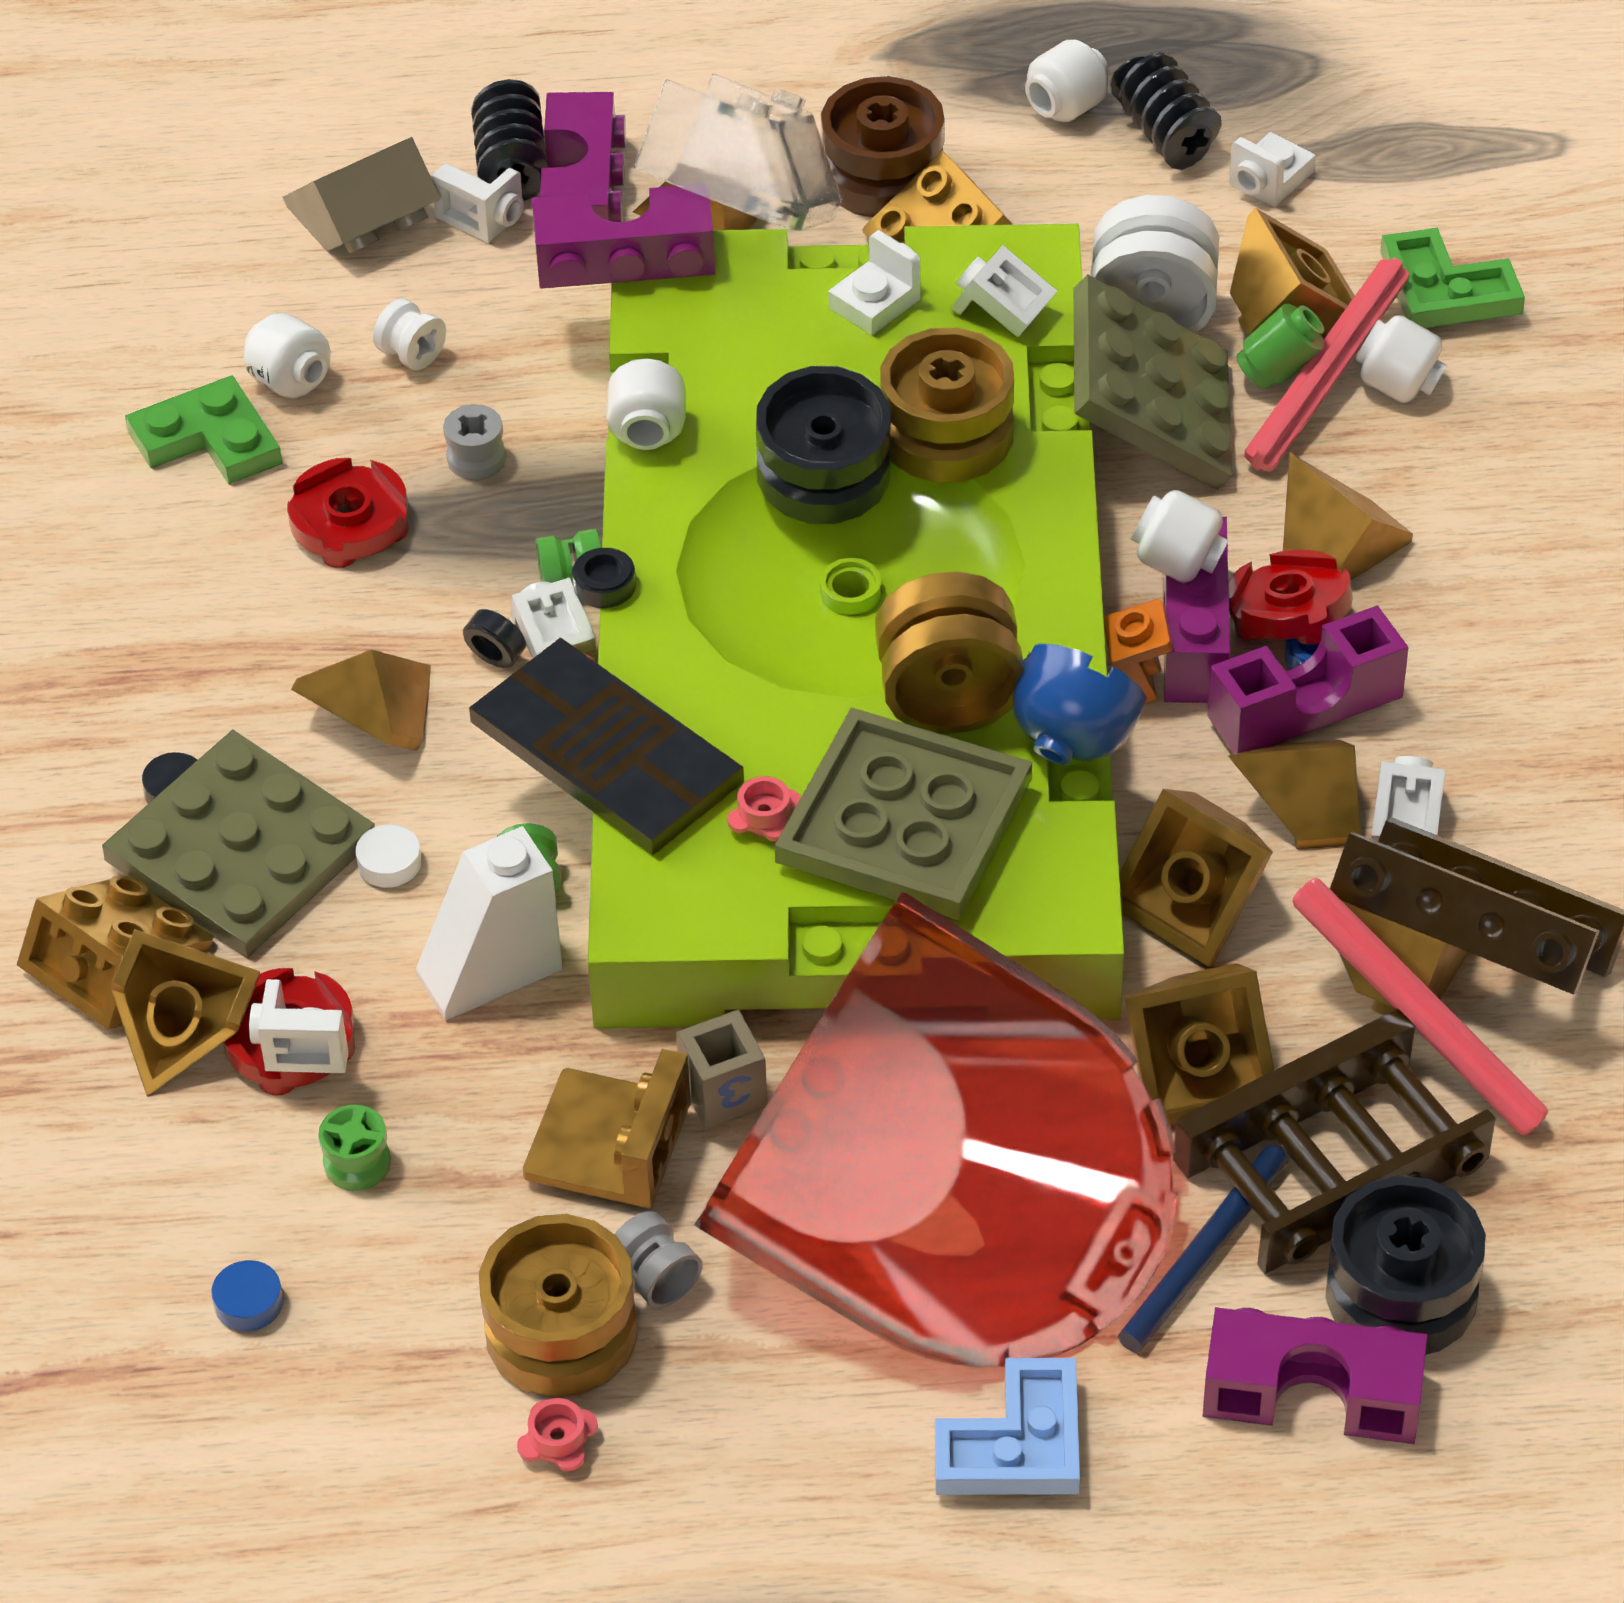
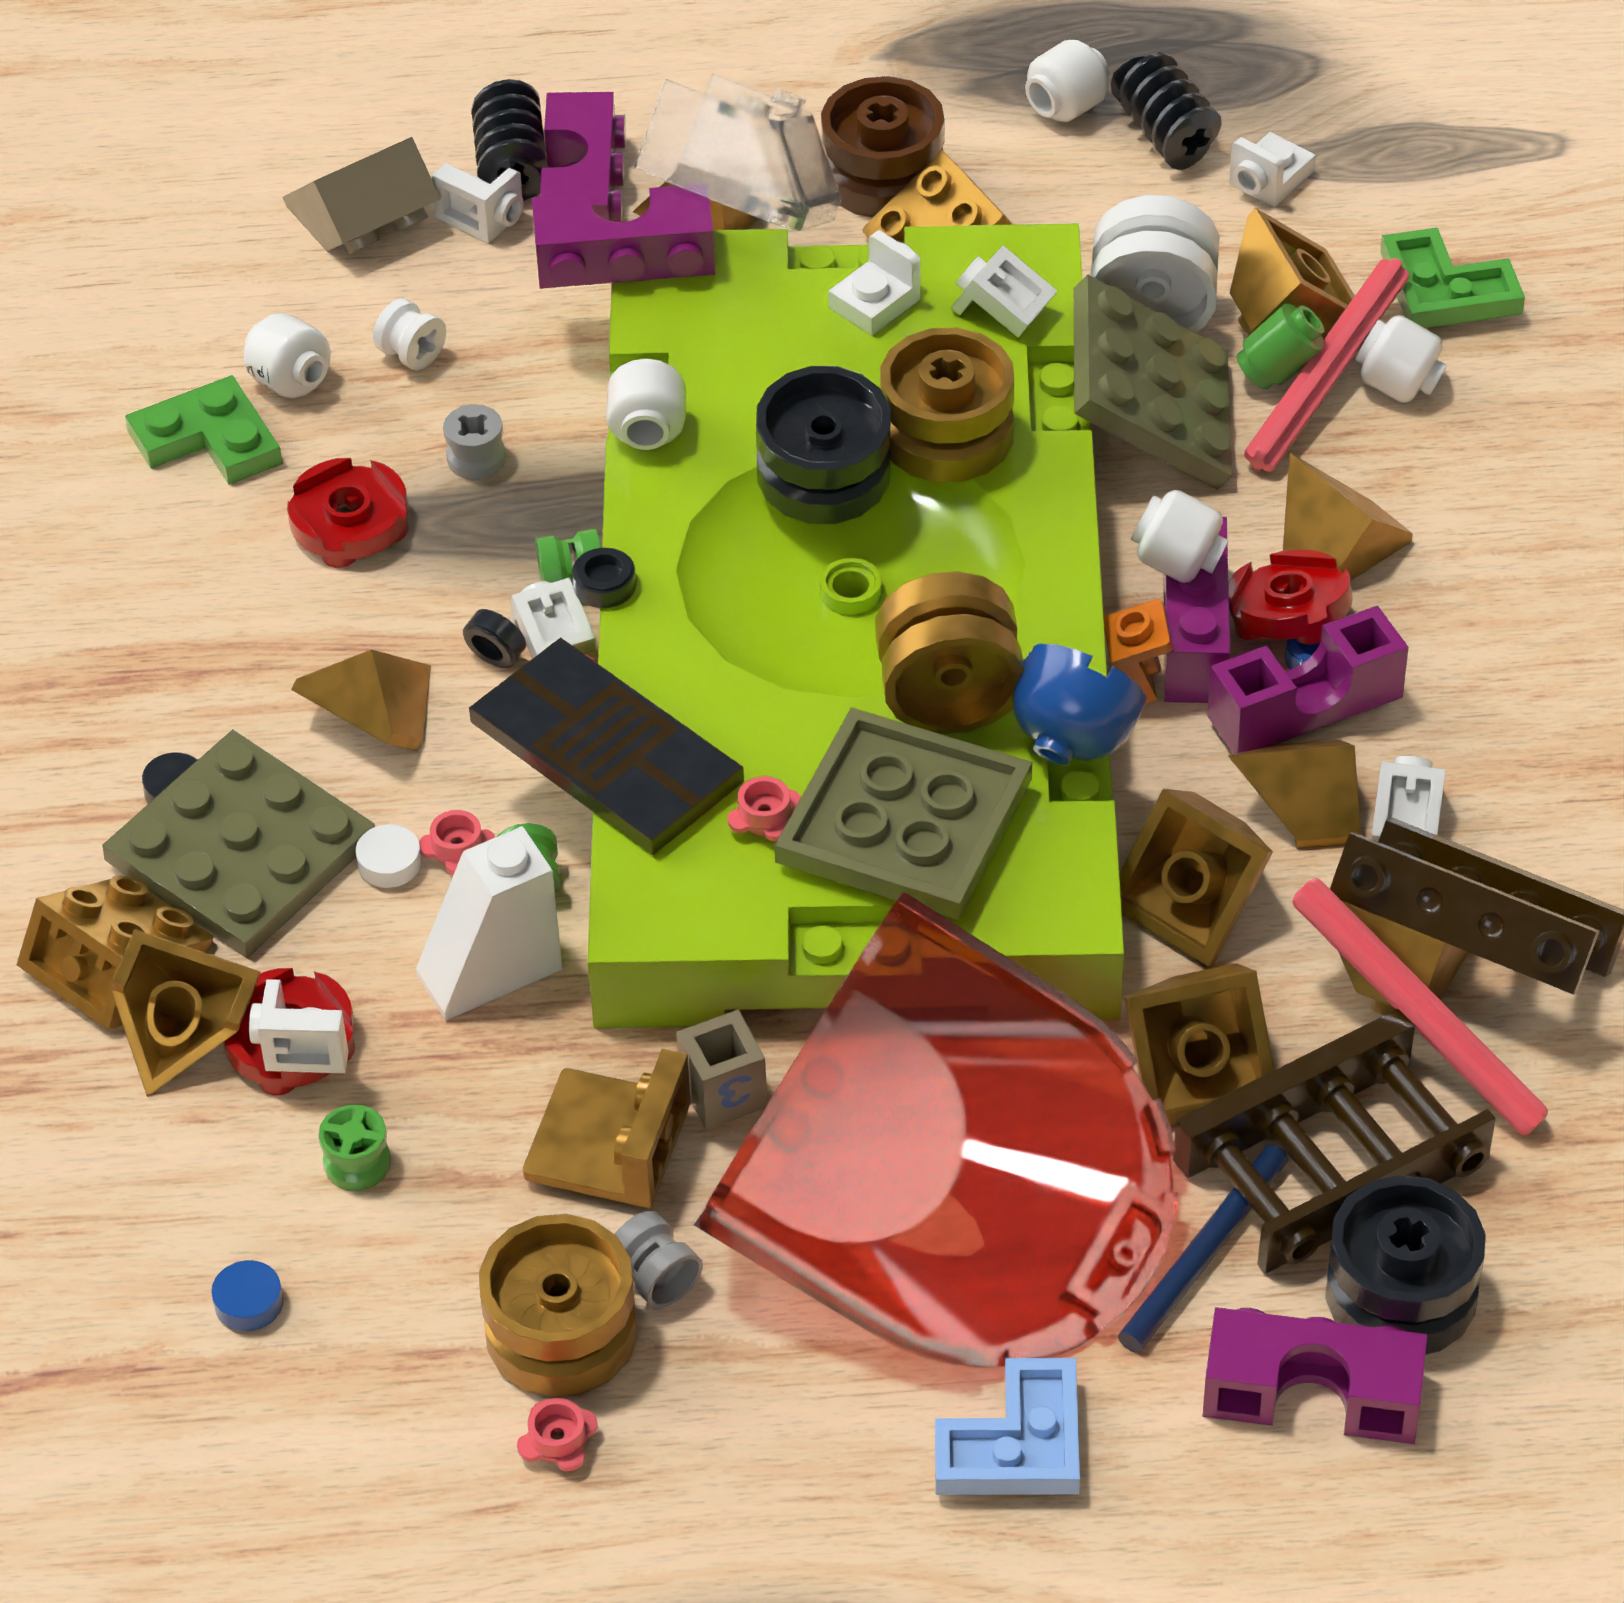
none -> coral plate [419,810,495,875]

